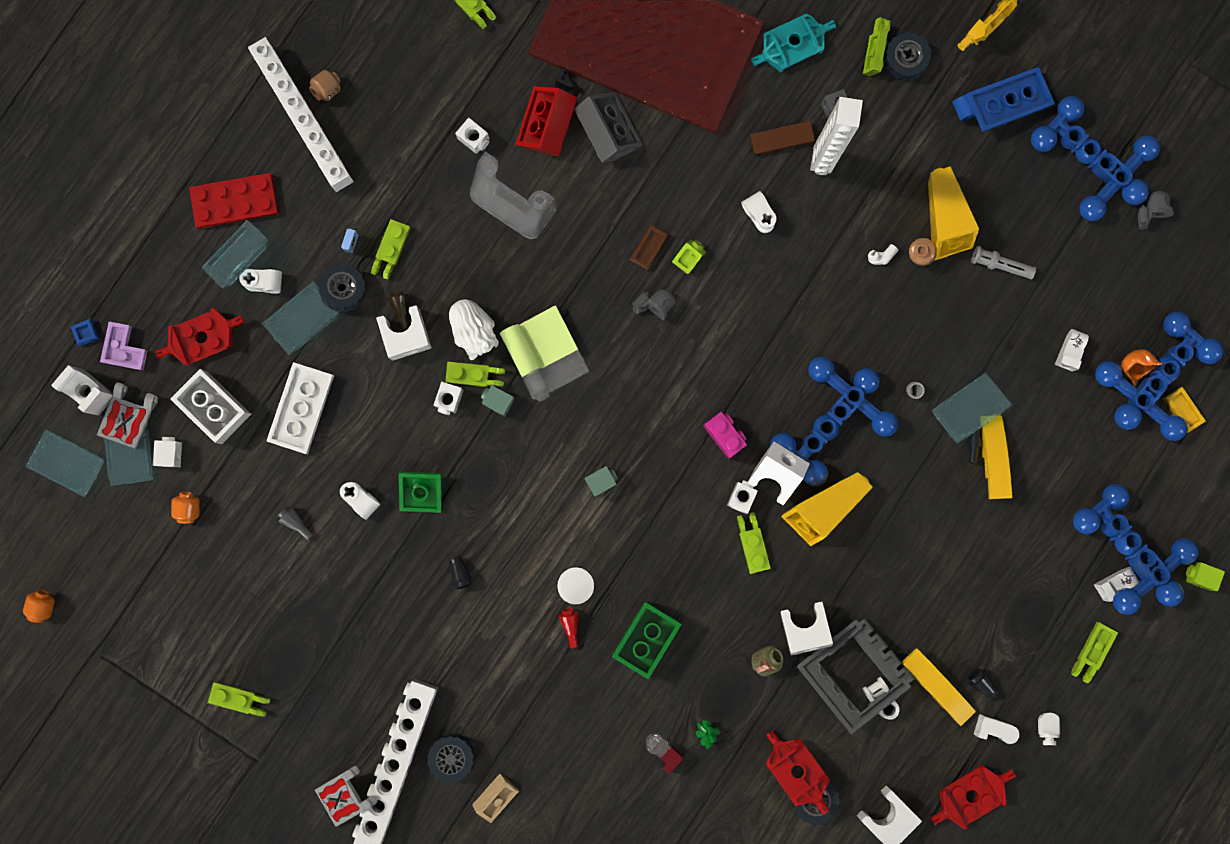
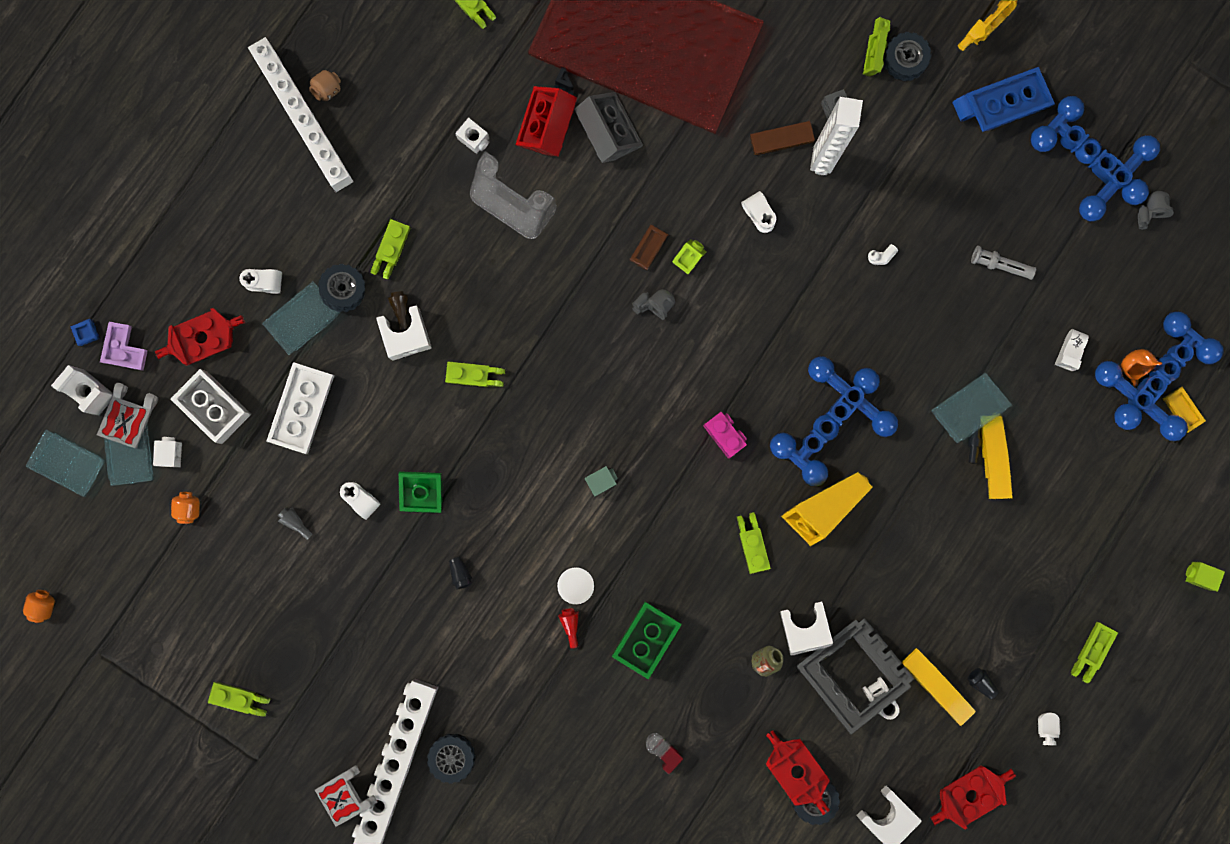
red plate [189,173,279,229] -> none
clear light blue piece [202,220,269,289] -> none
light blue tile [341,228,359,254] -> none
white brick [434,382,464,415] -> none
white hair [449,299,499,360] -> none
tan slope [473,774,519,823] -> none
sand green brick [481,385,515,417] -> none
yellowish green door [500,305,590,402] -> none
green plant [696,720,720,749] -> none
white brick [727,480,757,514] -> none
white piece [748,442,810,505] -> none
teal plate [751,14,836,72] -> none
light grey hinge [906,382,924,399] -> none
medium nougat head [909,238,936,266] -> none
yellow slope [928,167,979,260] -> none
white leg [974,714,1019,744] -> none
blue piece [1073,484,1199,615] -> none
white leg [1094,567,1140,602] -> none

